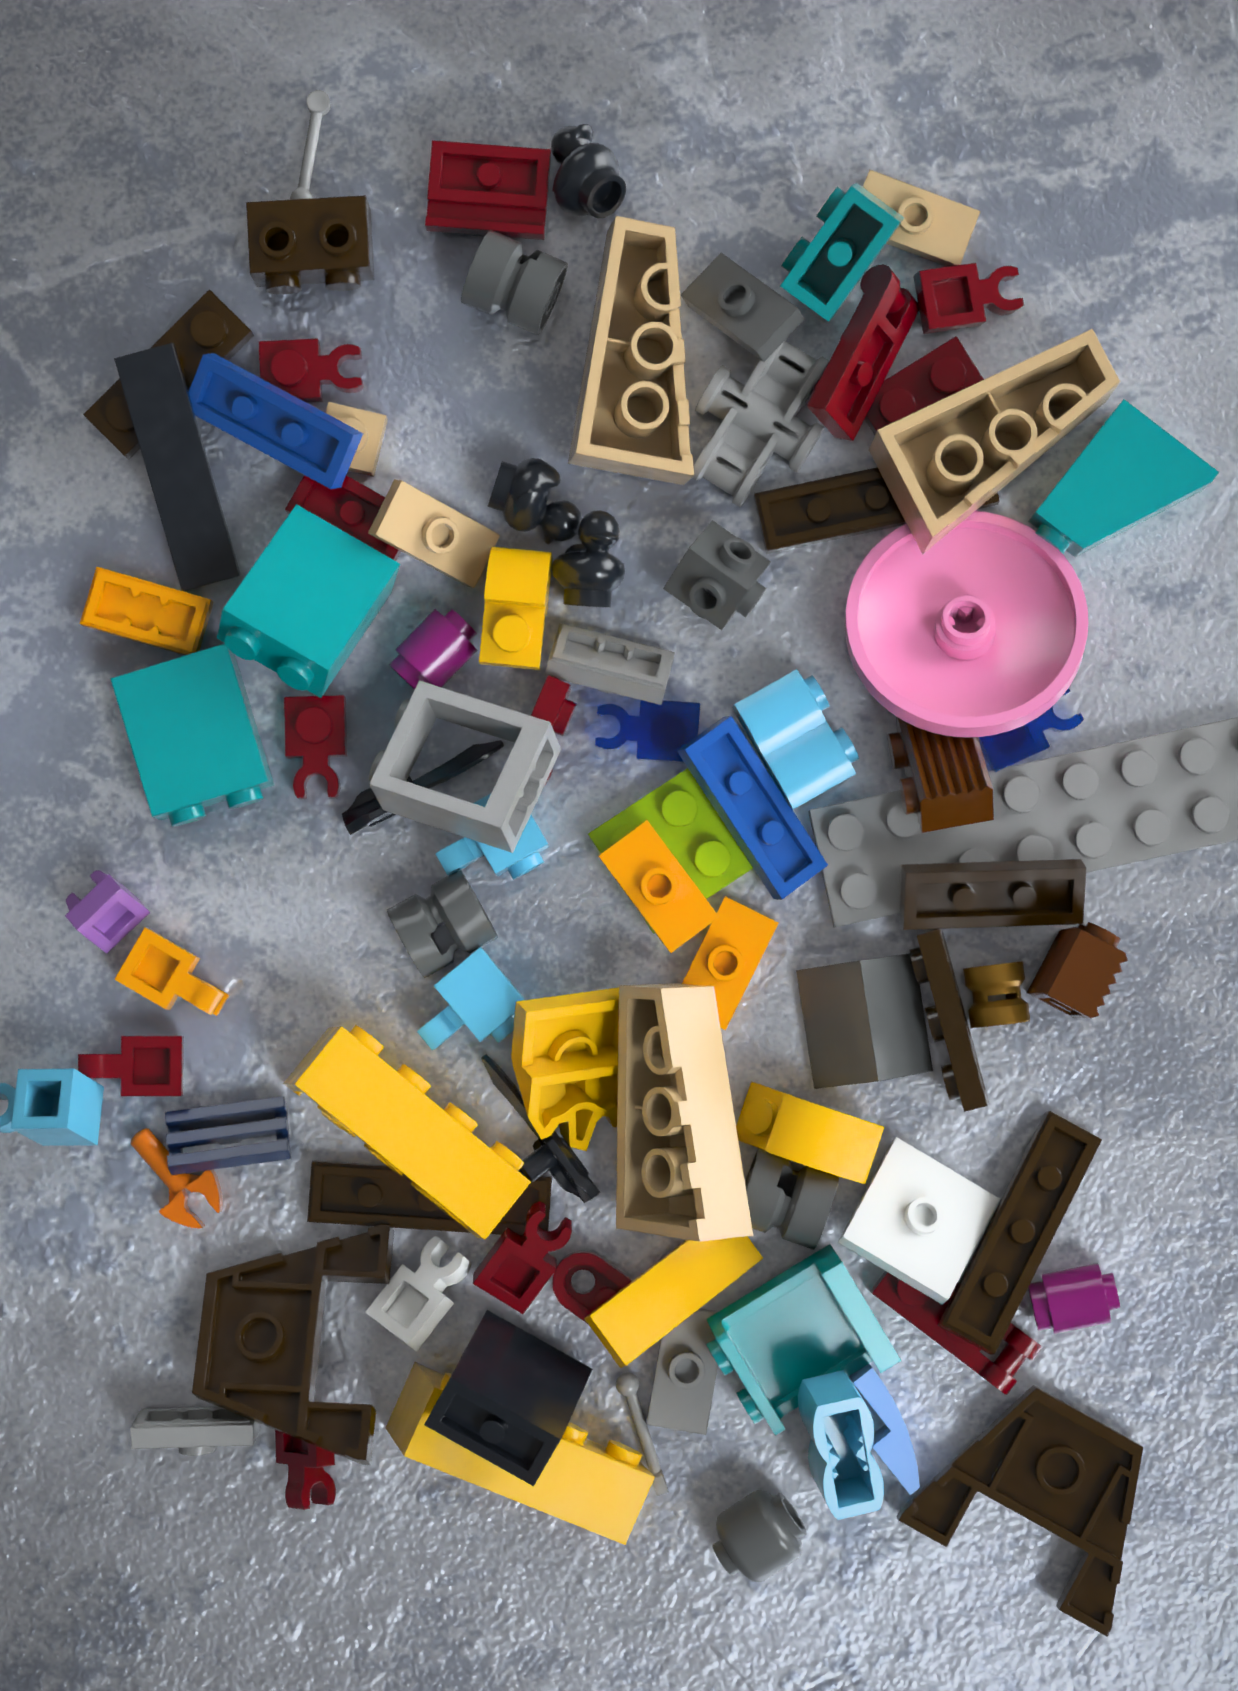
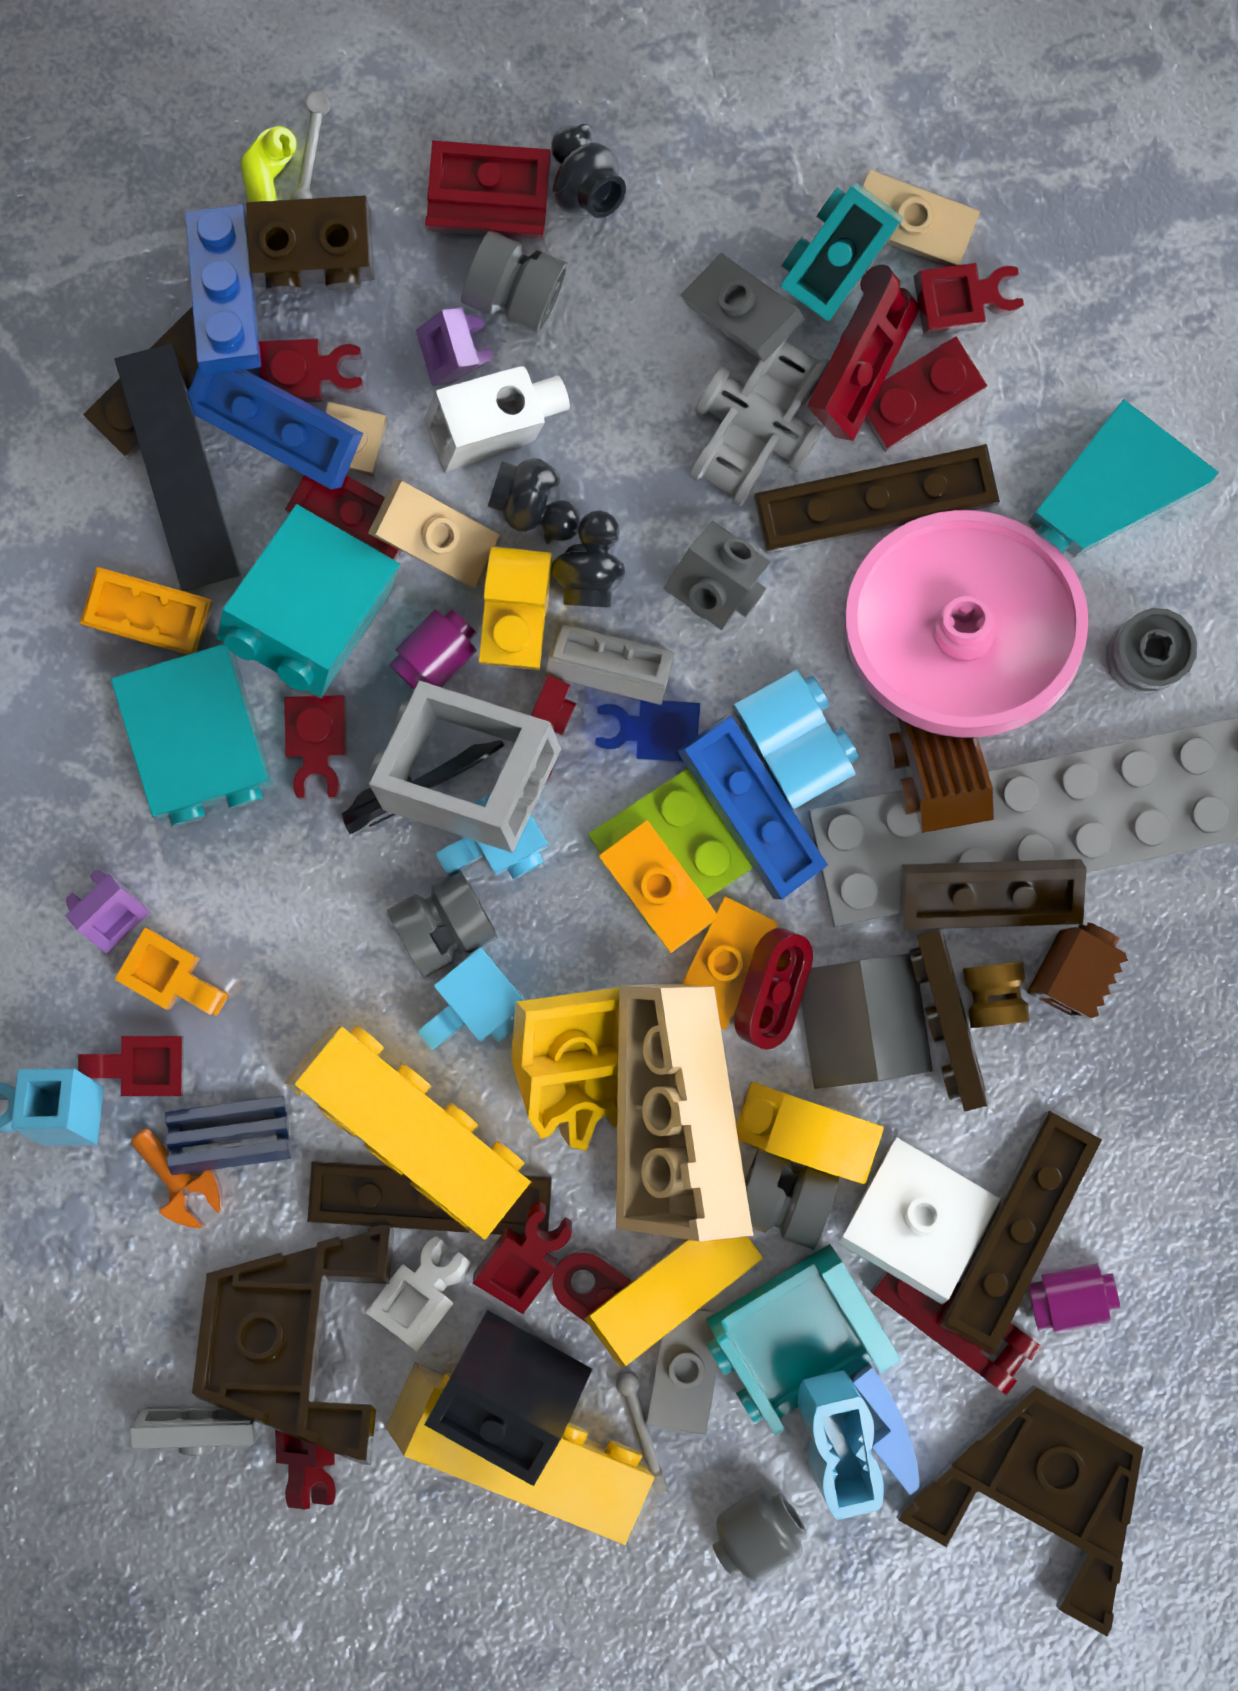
black piece [481,1054,600,1203] -> none
tan wedge [568,216,694,485] -> none
tan wedge [869,329,1120,555] -> none
clear blue plate [978,688,1084,773] -> none
none -> plate [185,204,261,375]
none -> neon yellow arm [240,126,296,202]
none -> medium lavender tile [416,307,493,386]
none -> white torso [424,366,570,474]
none -> dark red plate [734,928,813,1050]
none -> dark grey wheel [1106,608,1197,695]

